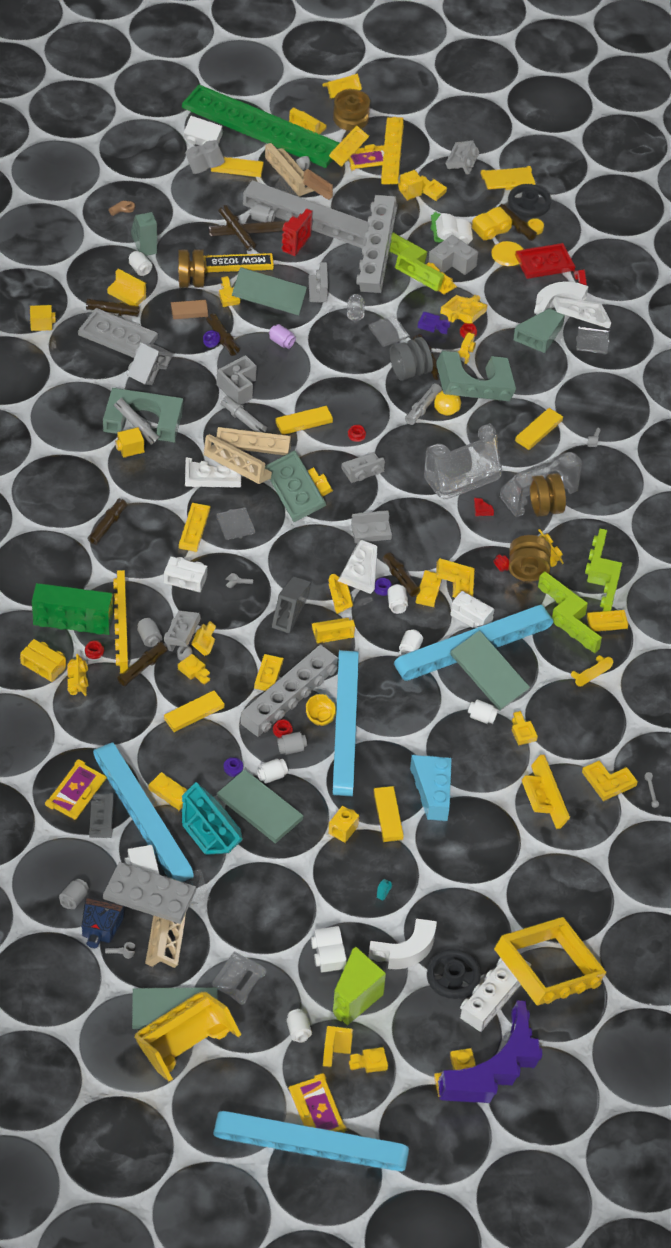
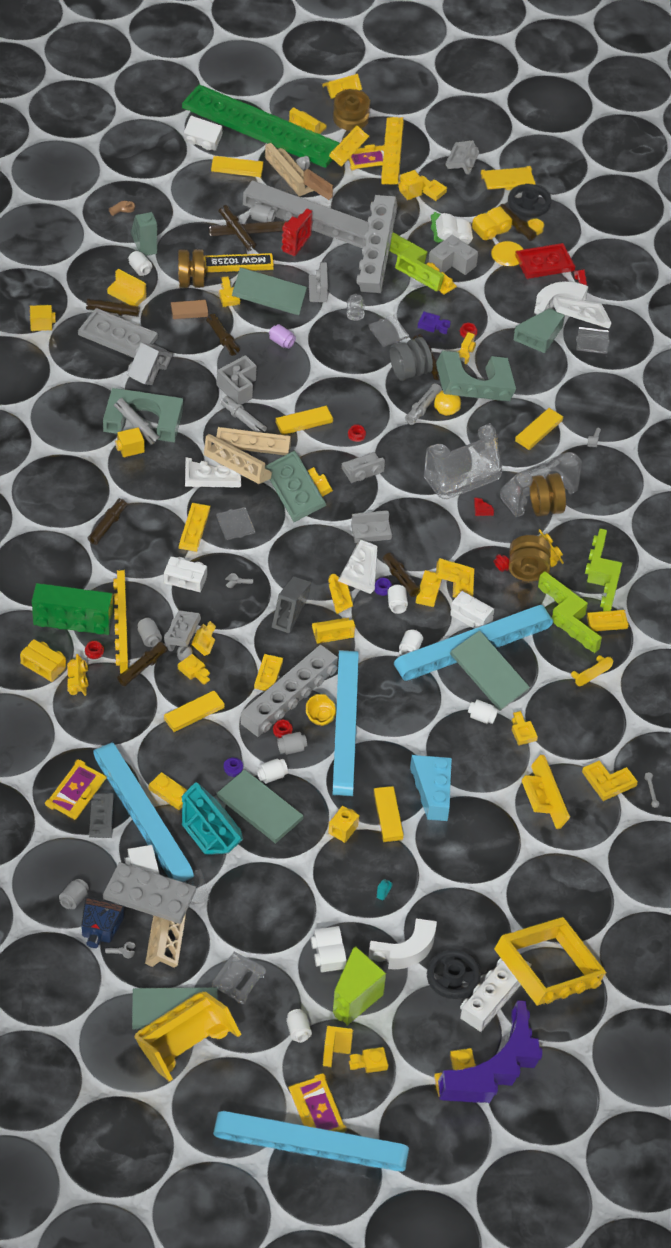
light grey brick [185,140,225,174] -> none
dark purple plate [203,330,220,348] -> none
yellow plate [440,294,487,323] -> none

